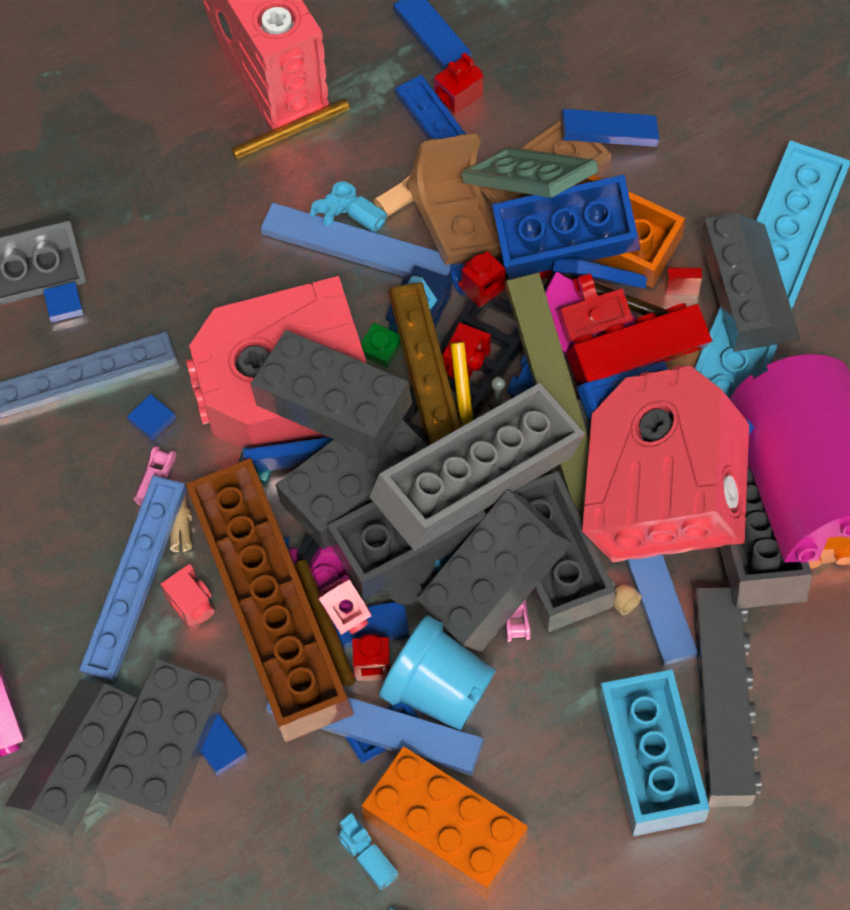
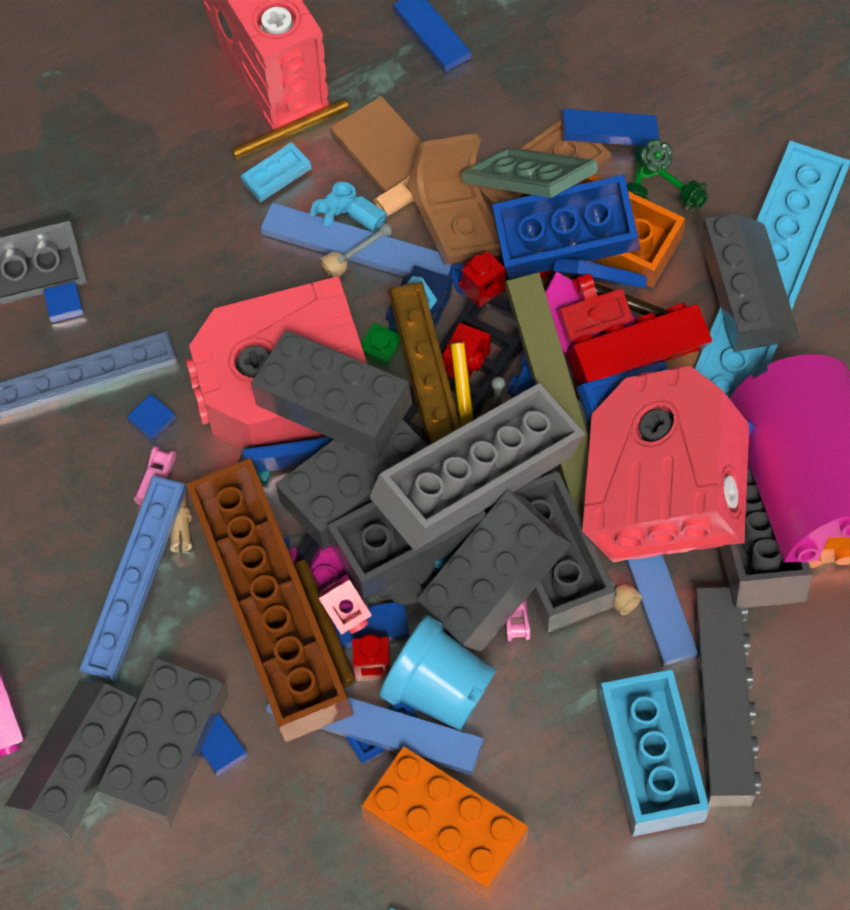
coral brick [161,564,214,628] -> none
medium azure bar [337,813,398,891] -> none
blue tile [395,74,467,140] -> none
red brick [434,52,484,115] -> none
red tile [665,268,702,295] -> none
none -> medium azure plate [240,142,312,203]
none -> hinge [319,223,392,278]
none -> medium nougat tile [330,96,423,193]
none -> dark green plant [627,139,709,211]

